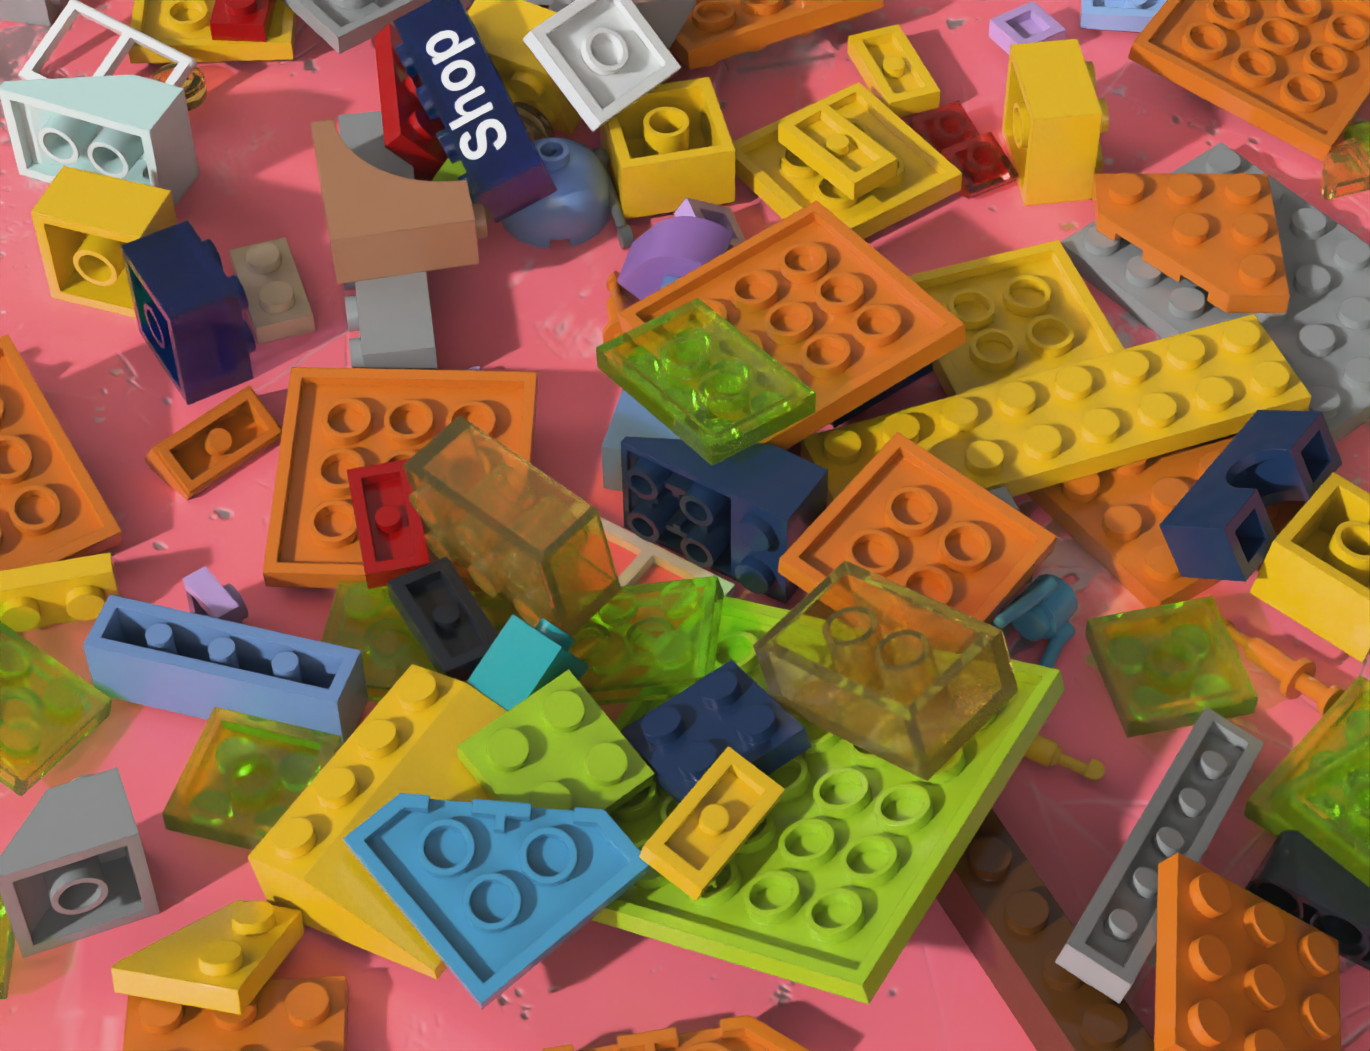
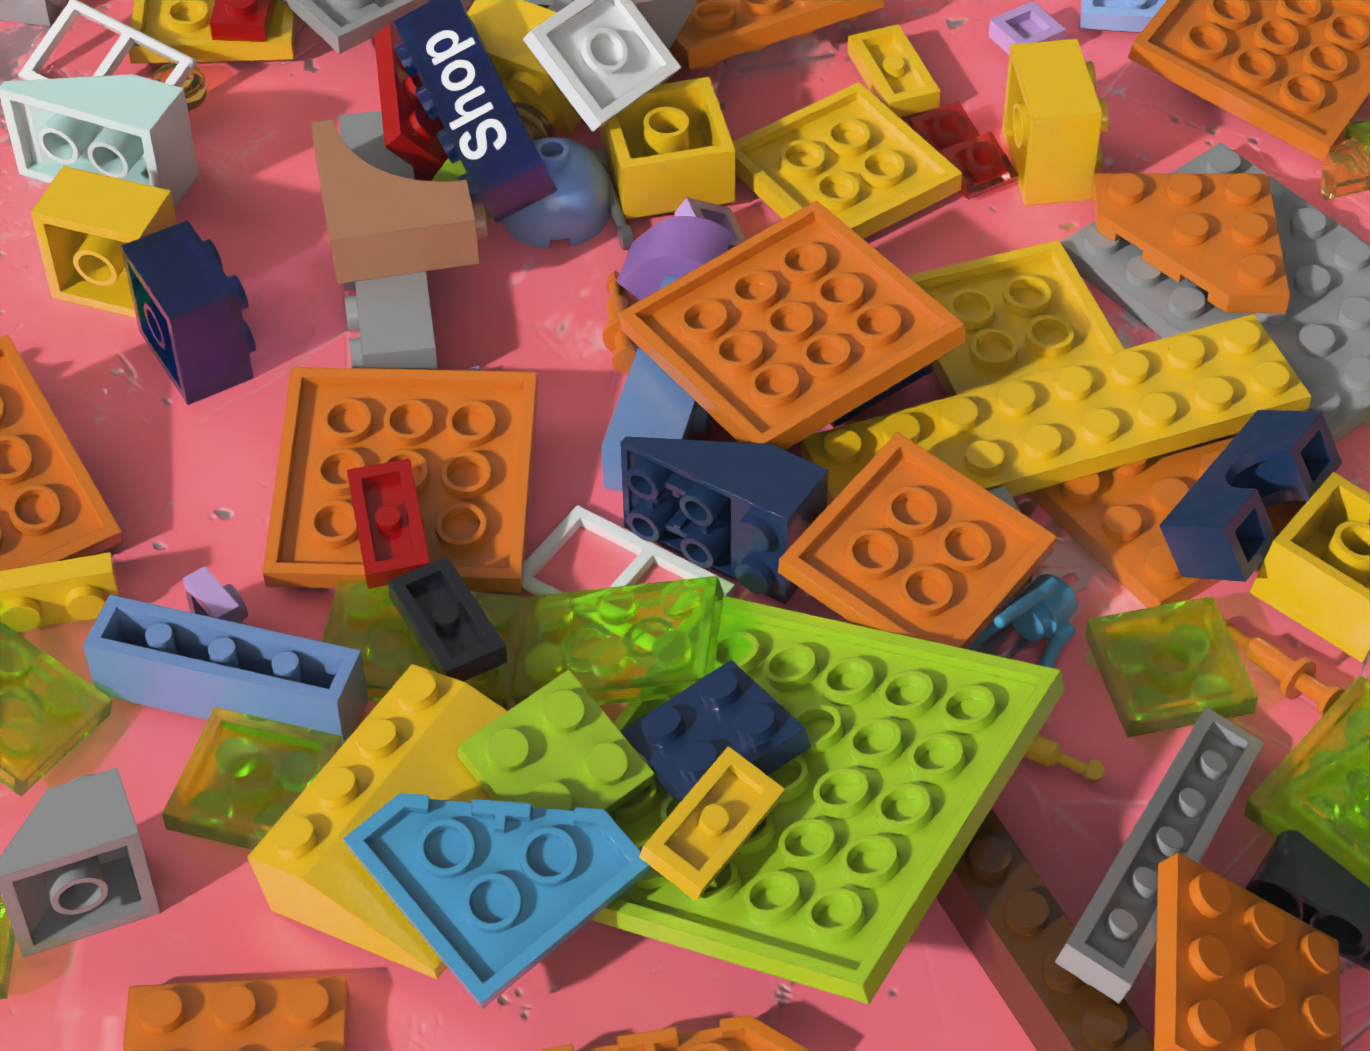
yellow wing [111,900,305,1015] -> none
orange slope [144,385,282,500] -> none
tan plate [229,237,316,345] -> none
clear yellow brick [403,415,622,637] -> none
teal brick [467,614,589,711] -> none
clear neon green plate [596,298,816,466] -> none
clear yellow brick [753,560,1018,781] -> none
yellow plate [778,100,898,201] -> none

